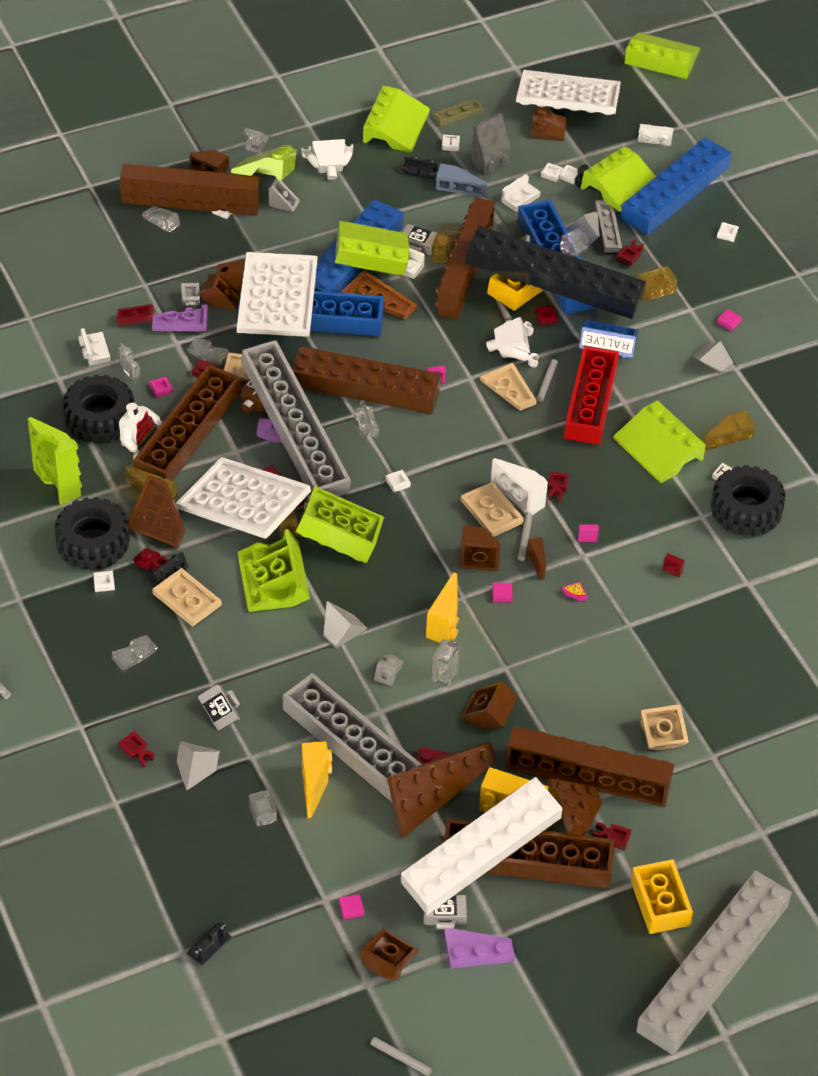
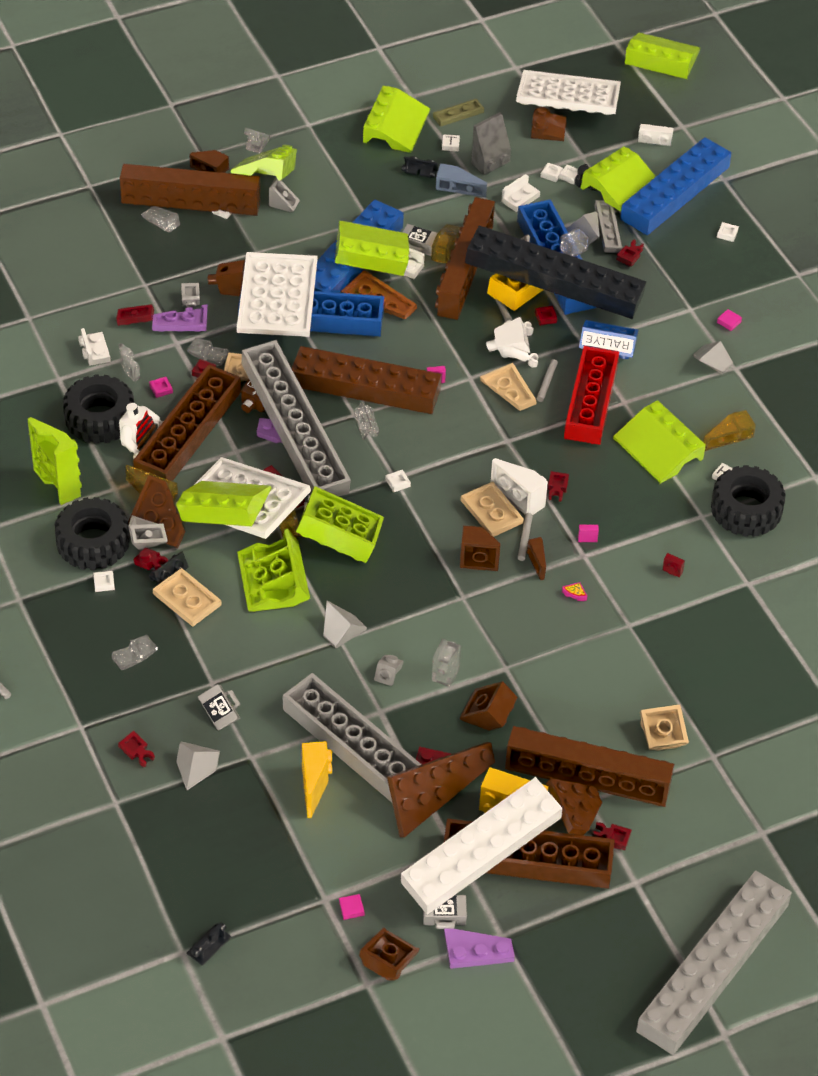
reddish brown slope [199,275,240,311] -> none
clear brick [249,789,277,826] -> none
white torso [301,139,353,180] -> none
light grey bar [371,1037,432,1076] -> none
yellow slope [426,572,459,646] -> none
dark pink tile [492,583,513,602] -> none
yellow brick [631,859,693,934] -> none
clear yellow brick [636,266,677,301] -> none
none -> light grey slope [128,515,168,551]
none -> lime slope [176,481,272,527]

